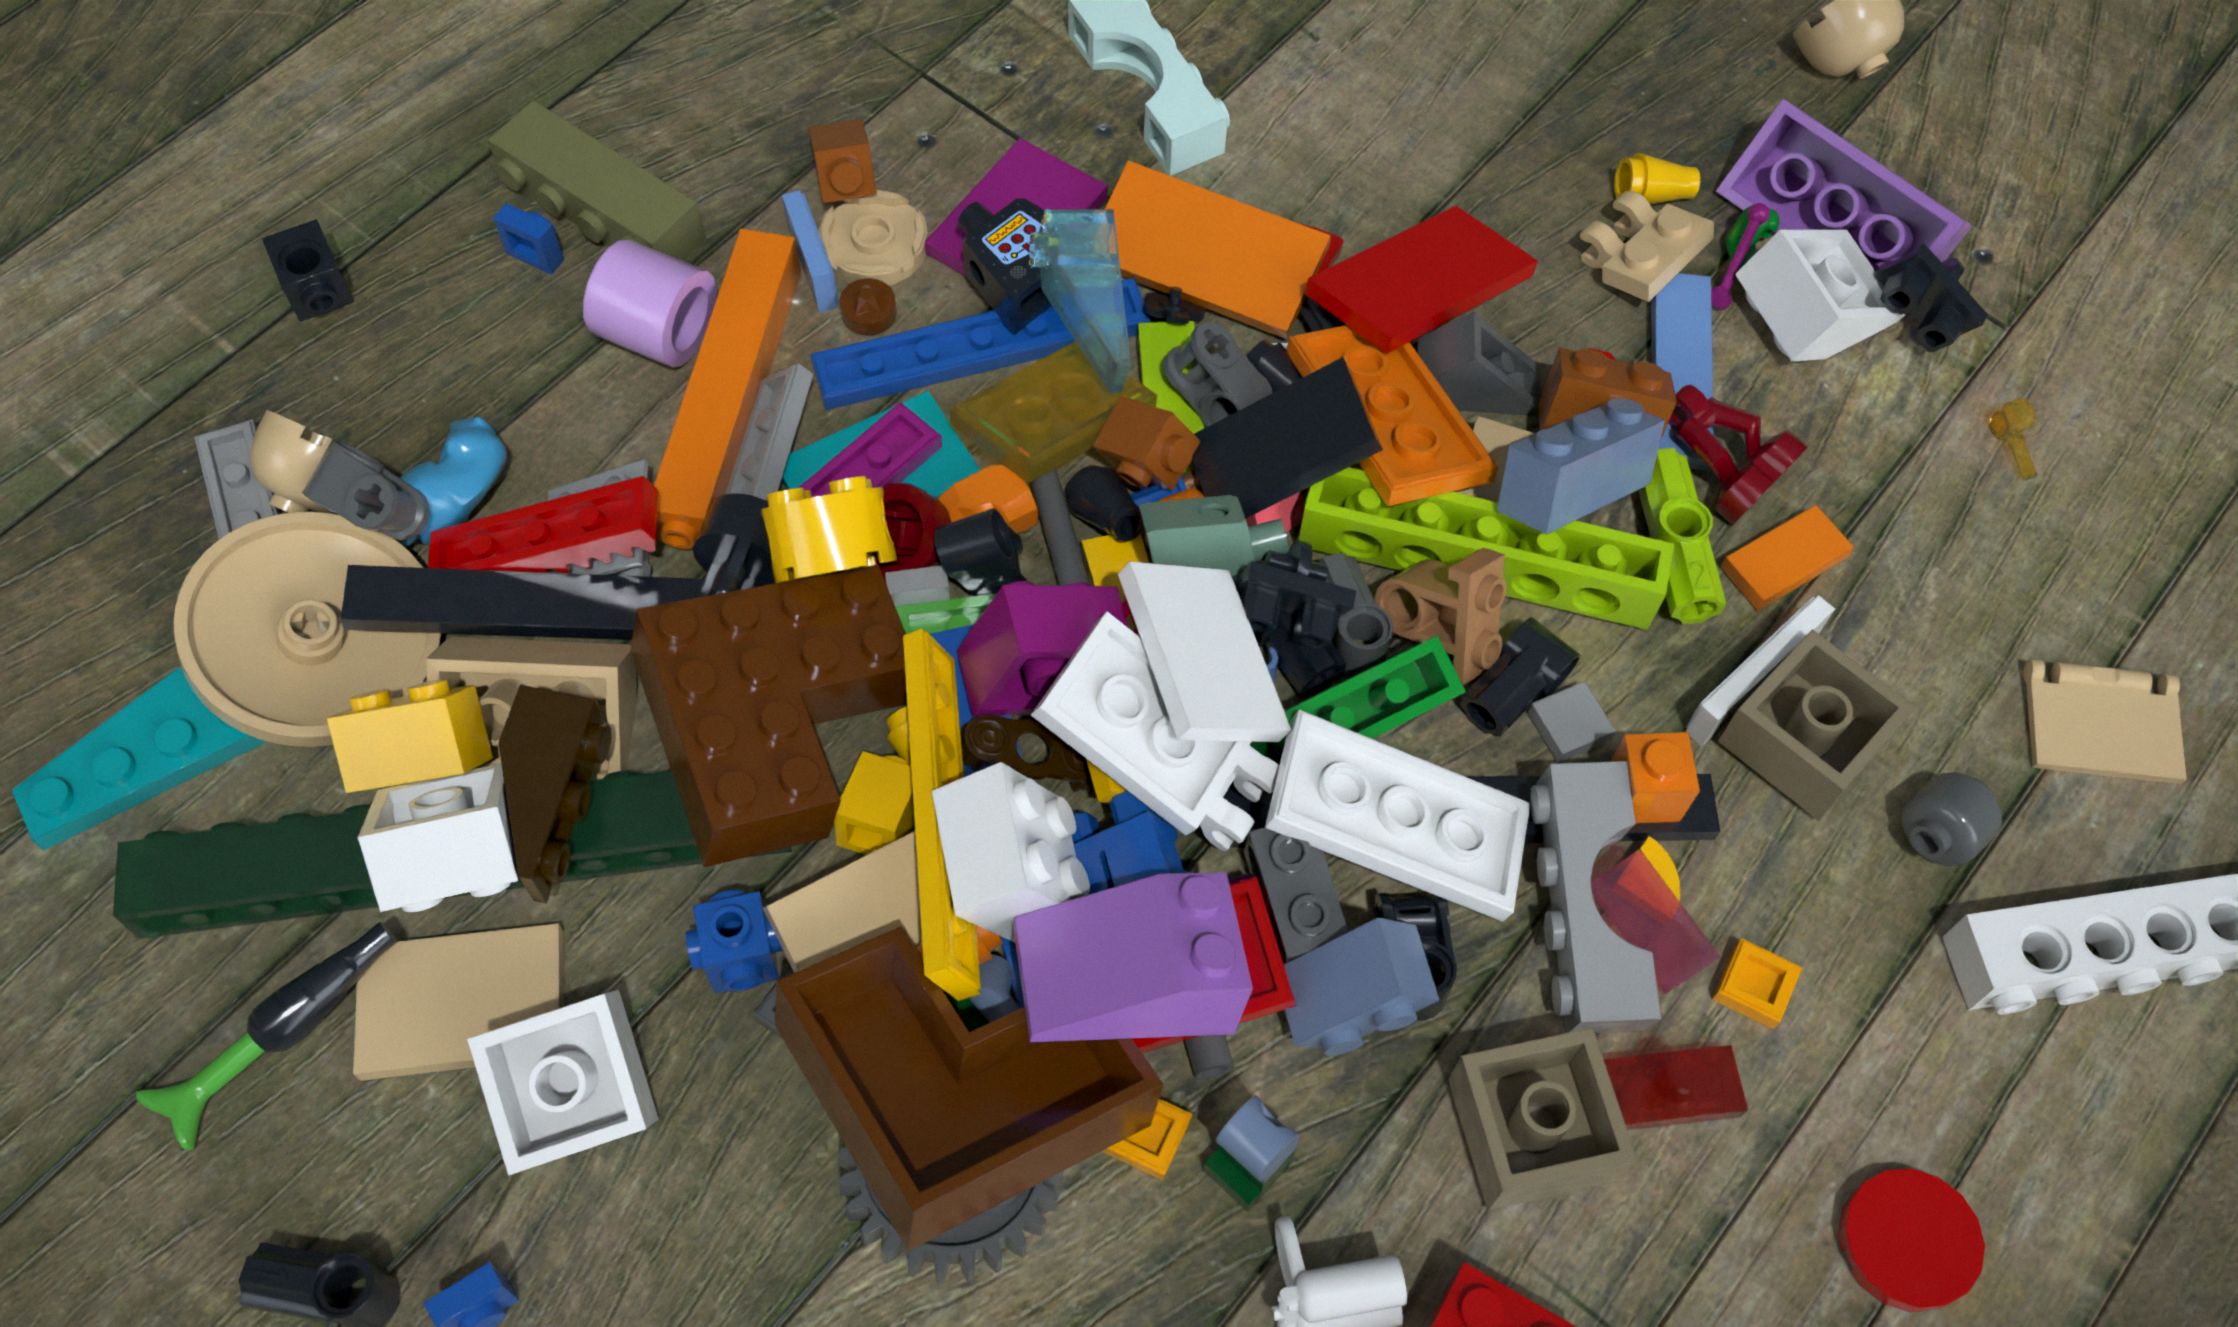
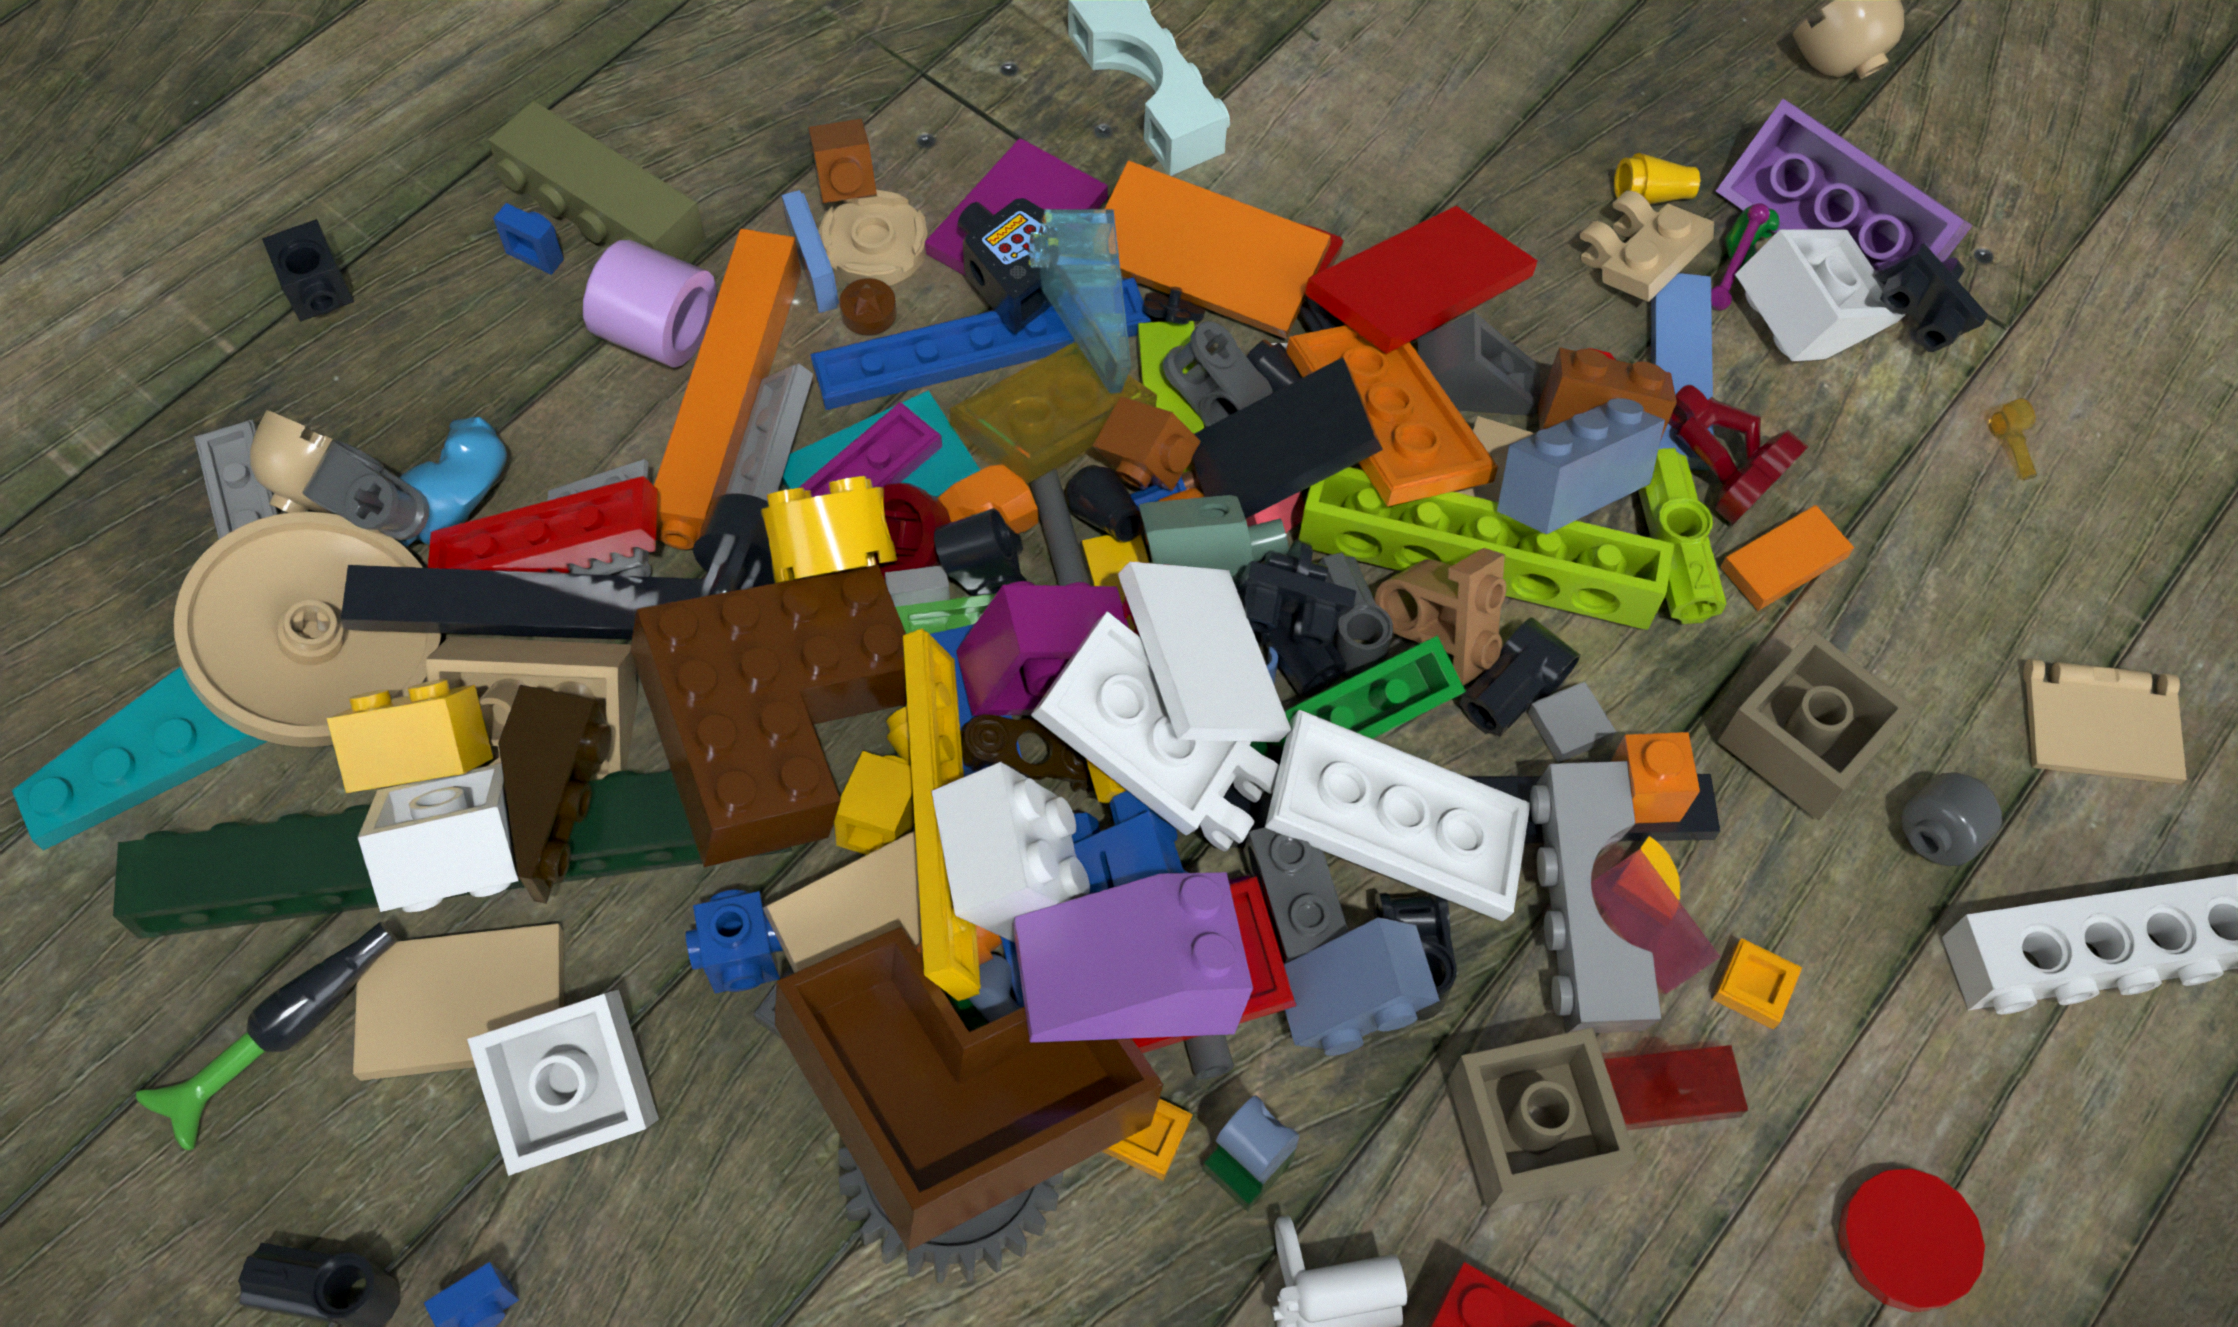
white tile [1686,595,1835,747] -> none

